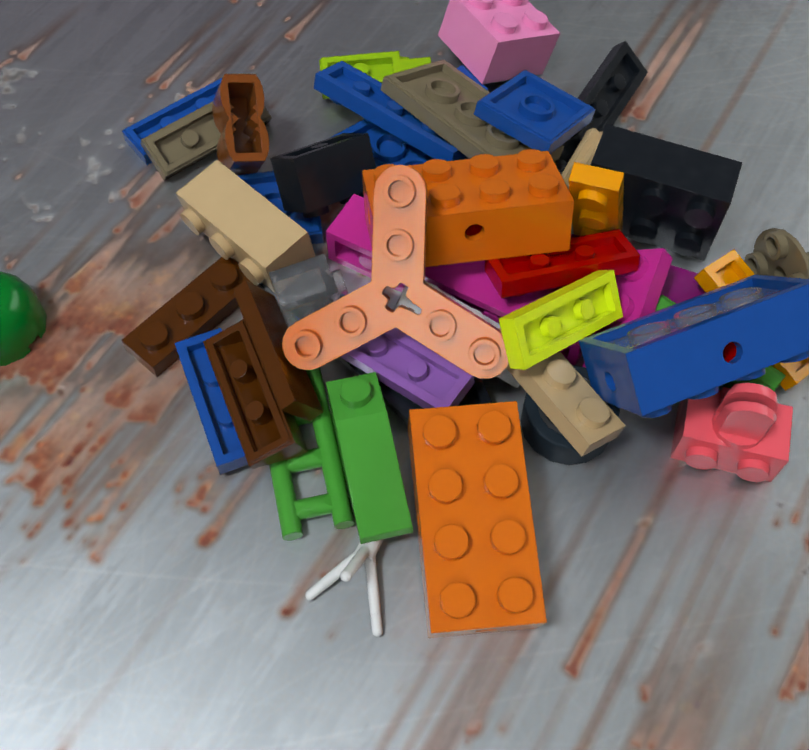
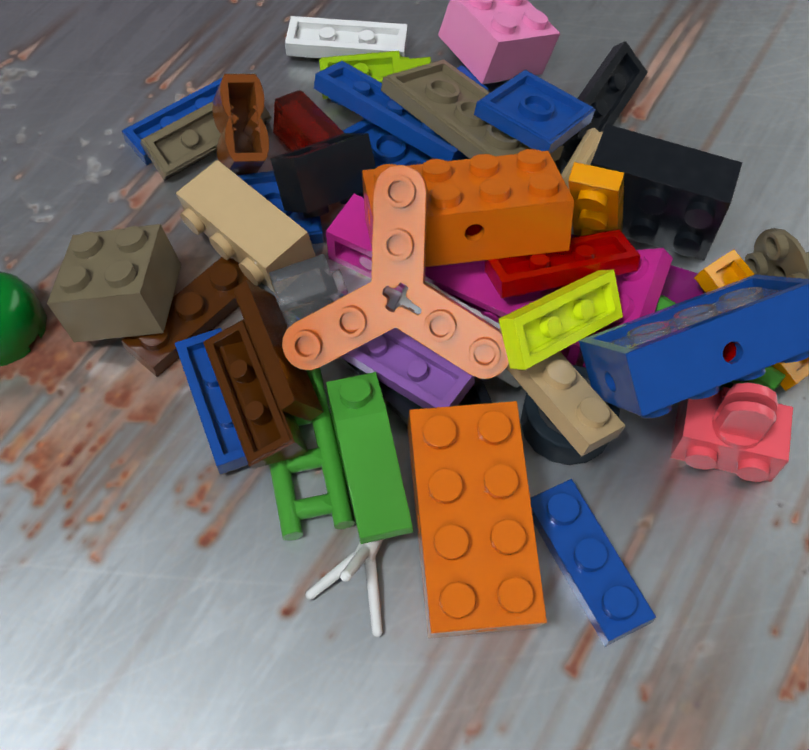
none -> dark tan brick [47,224,182,342]
none -> clear red slope [273,90,344,151]
none -> white plate [285,16,408,58]
none -> blue plate [530,479,656,647]

